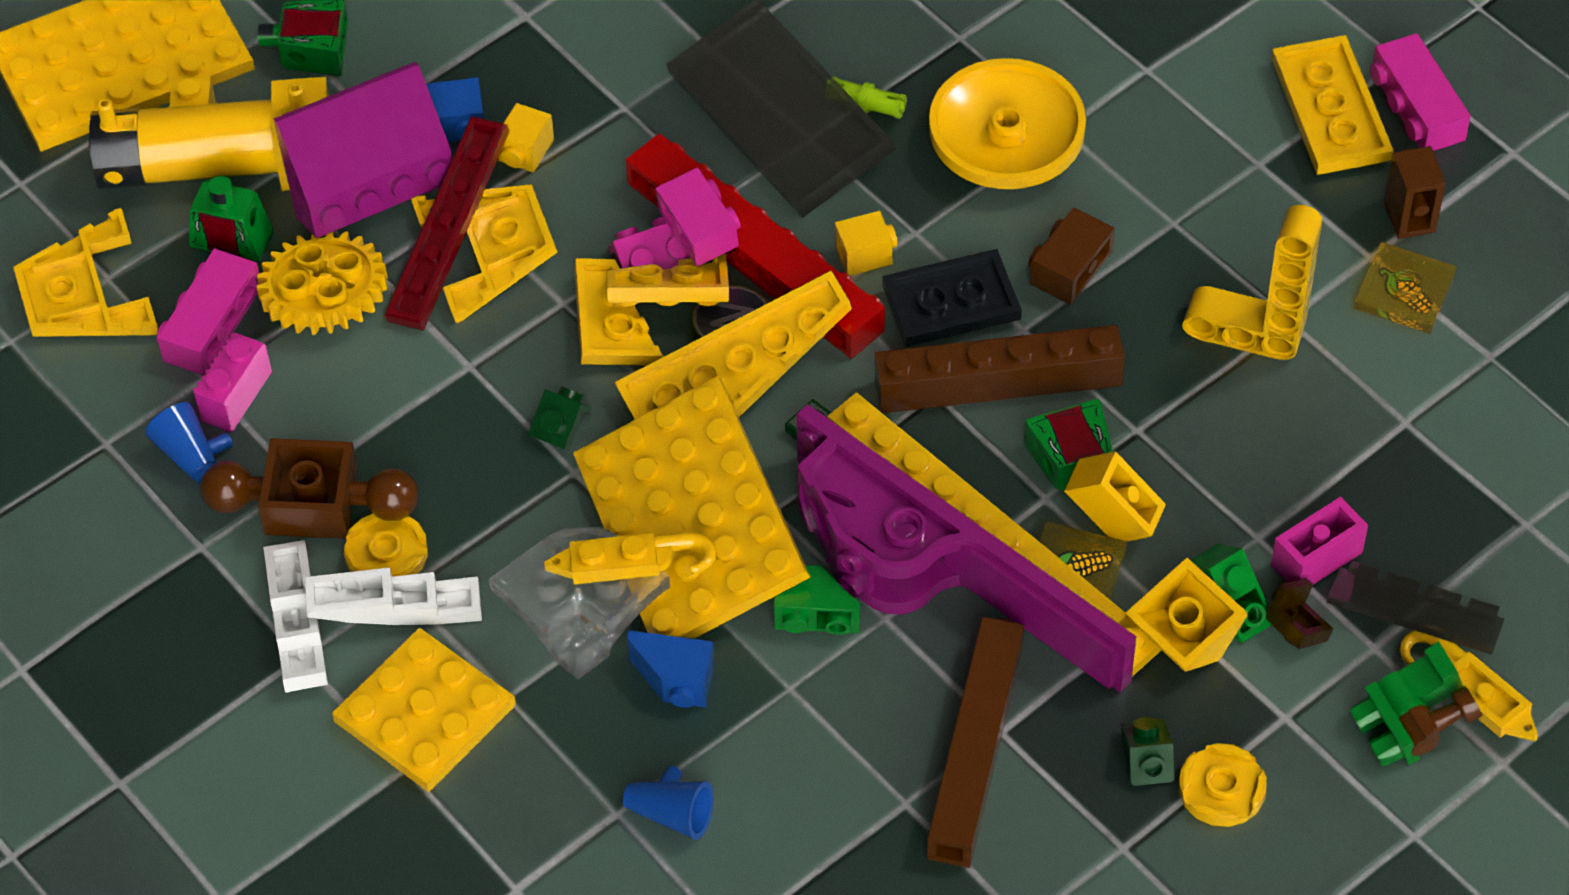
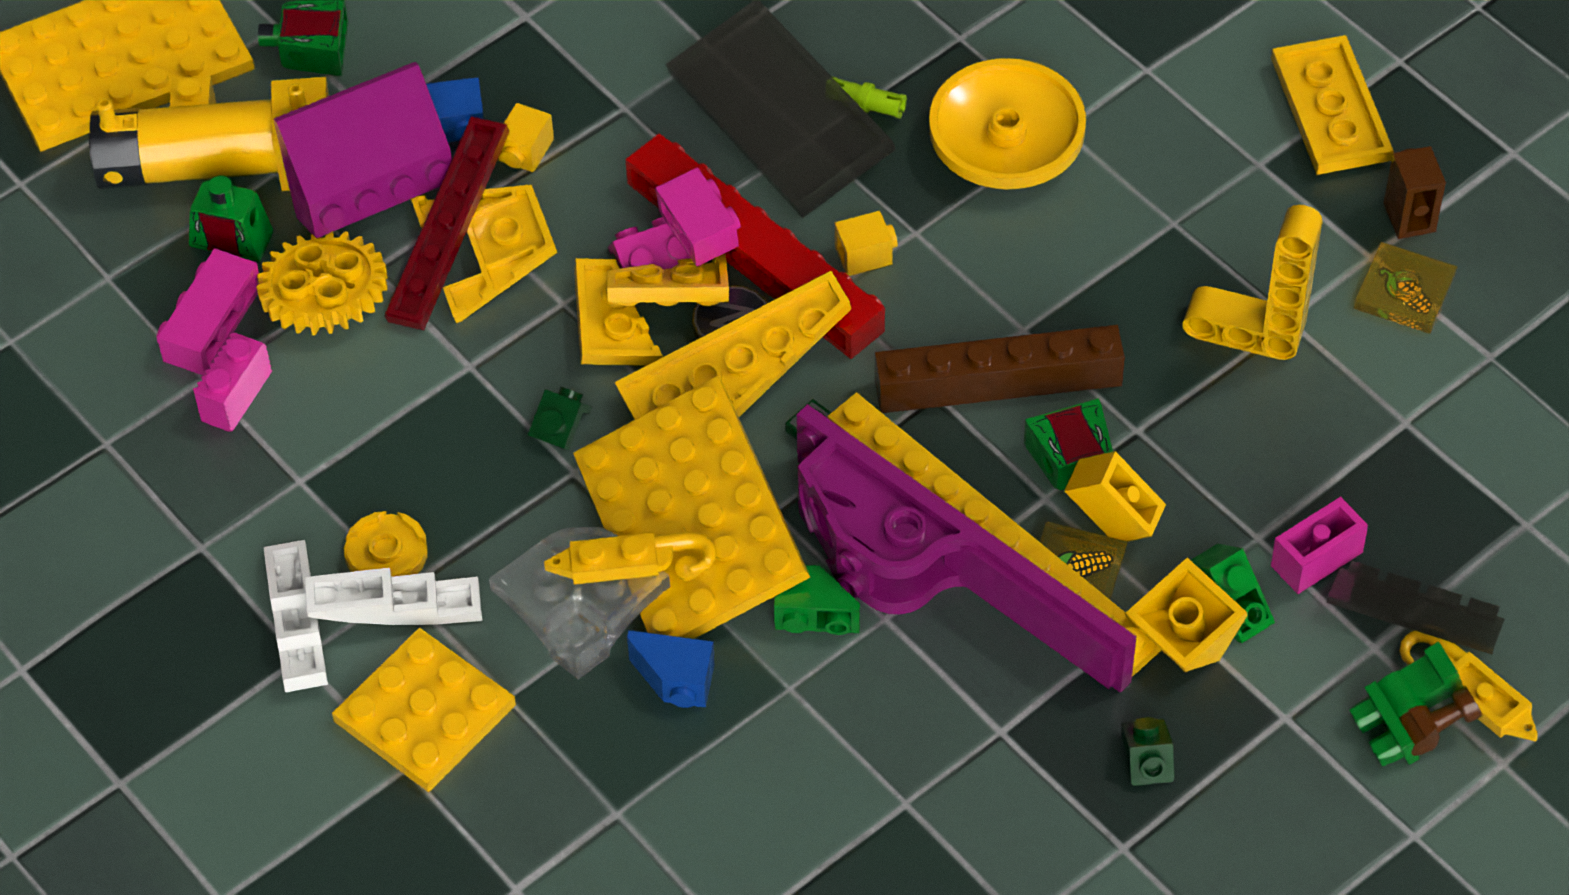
yellow wing [13,208,158,337] -> none
blue piece [145,402,233,485] -> none
reddish brown brick [200,438,419,539] -> none
blue piece [623,766,714,840] -> none
black plate [882,249,1022,347] -> none
reddish brown brick [927,617,1025,868] -> none
reddish brown brick [1028,207,1115,305] -> none
yellow tile [1179,743,1267,827] -> none
dark brown bracket [1266,578,1334,649] -> none
dark pink brick [1370,33,1471,151] -> none

